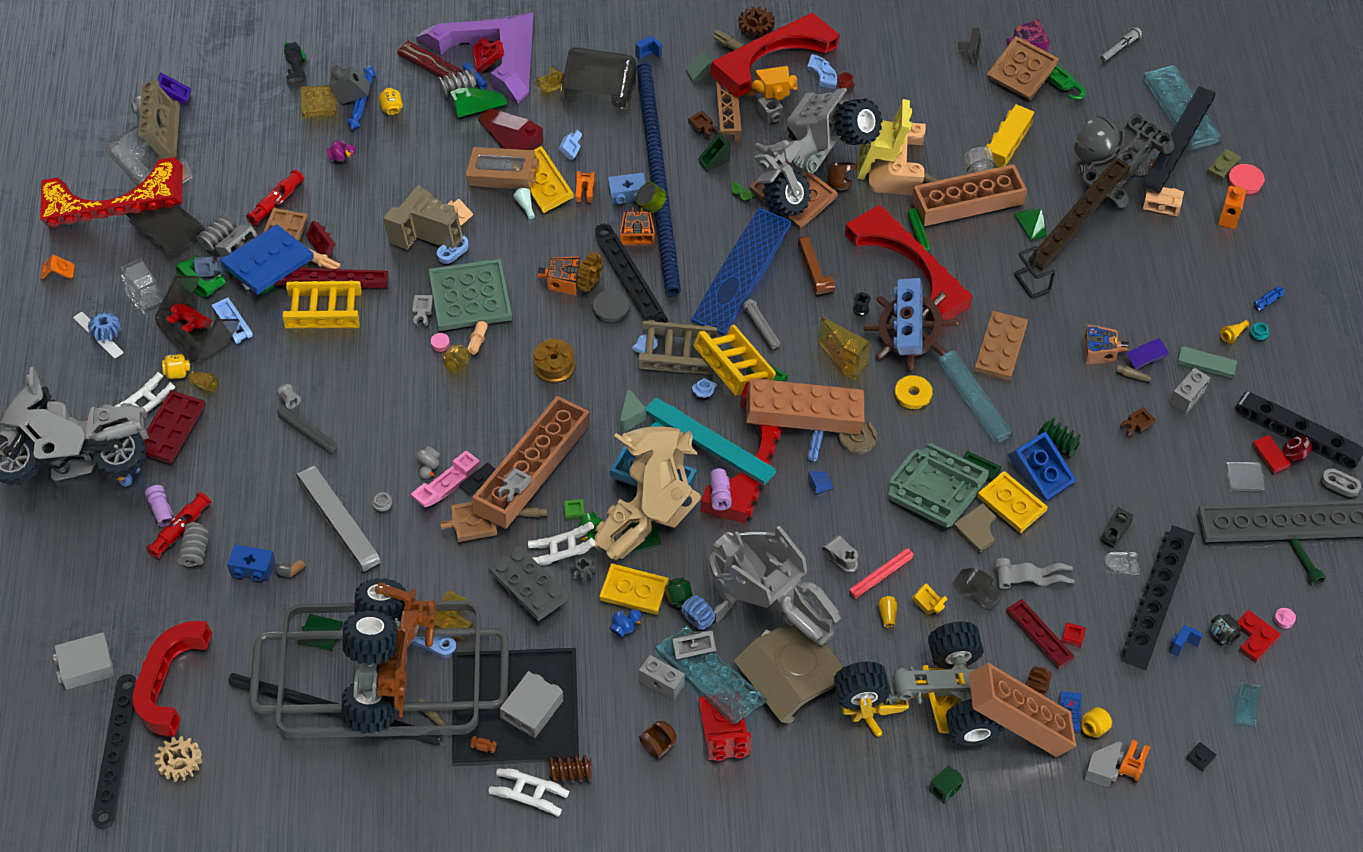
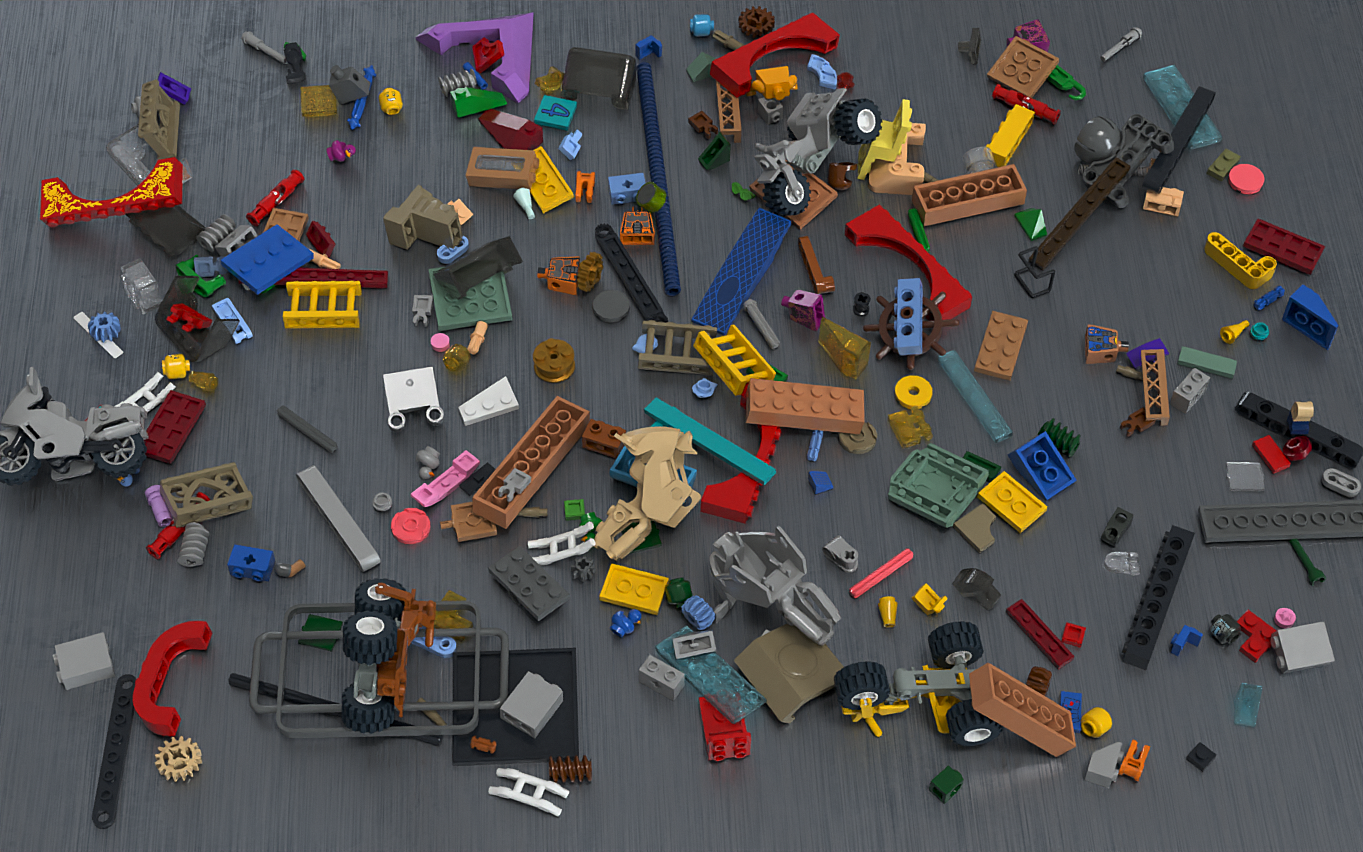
orange bracket [40,254,75,279] -> none
light grey bush [277,384,301,409] -> none
dark red tile [397,40,462,79] -> none
sand green slope [620,390,646,432] -> none
reddish brown helmet [638,721,677,759] -> none
lavender axle [711,468,732,511] -> none
light grey flag [994,558,1075,589] -> none
orange torso [1218,185,1247,230] -> none
none -> dark tan fence [159,462,253,528]
none -> light grey pin [241,31,287,64]
none -> piece [383,367,443,432]
none -> coral tile [391,508,431,544]
none -> clear smoke windscreen [433,236,523,300]
none -> white wing [458,376,519,426]
none -> teal tile [534,95,577,131]
none -> dark orange brick [582,419,626,458]
none -> dark azure head [690,14,714,37]
none -> magenta torso [781,290,825,331]
none -> clear yellow plate [888,406,933,449]
none -> red piece [992,84,1061,125]
none -> medium nougat fence [1141,349,1170,426]
none -> yellow beam [1204,232,1277,289]
none -> dark red plate [1243,218,1325,275]
none -> light grey brick [1271,622,1335,674]
none -> blue slope [1282,284,1339,350]
none -> leg [1287,401,1314,434]

